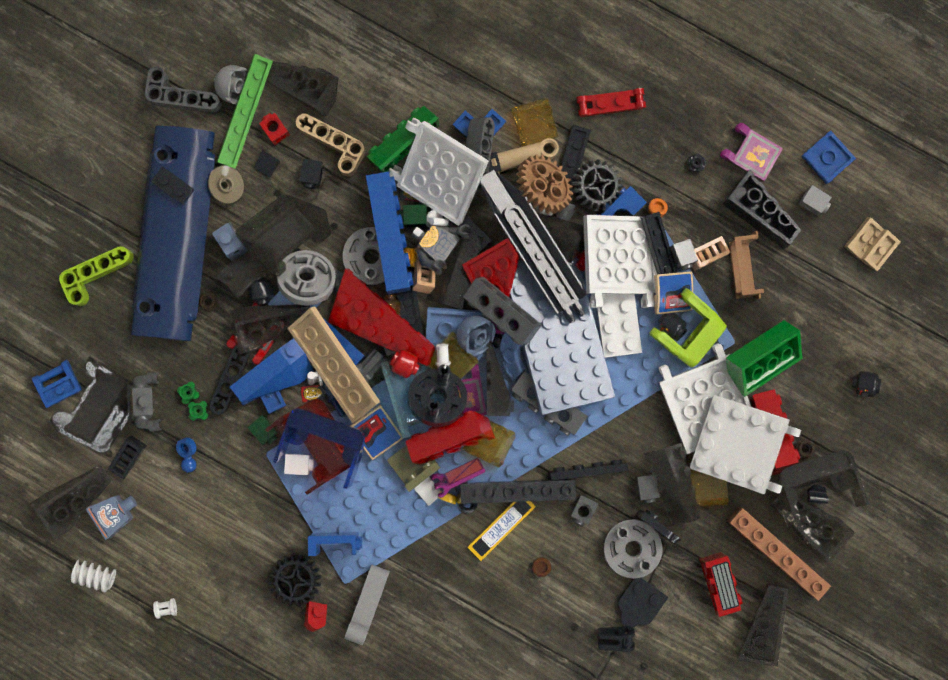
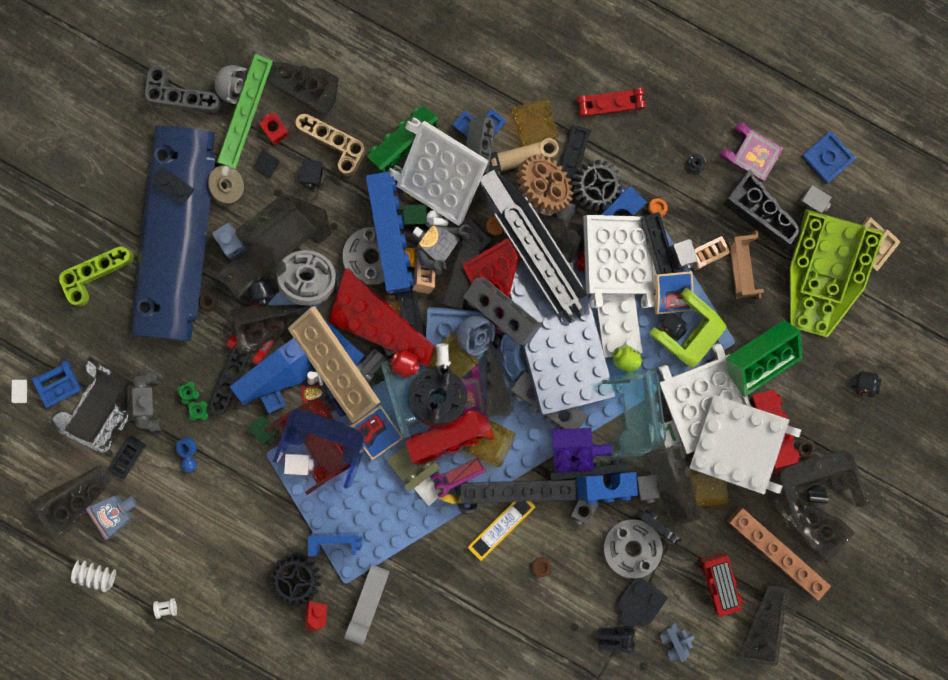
none -> white sticker [11,380,27,403]
none -> orange tile [486,216,504,236]
none -> dark purple brick [552,428,613,473]
none -> blue arch [576,472,638,504]
none -> clear light blue windscreen [602,369,666,457]
none -> lime head [612,344,642,373]
none -> white sticker [658,420,681,447]
none -> sand blue hips [660,623,695,662]
none -> lime wedge [790,209,884,337]

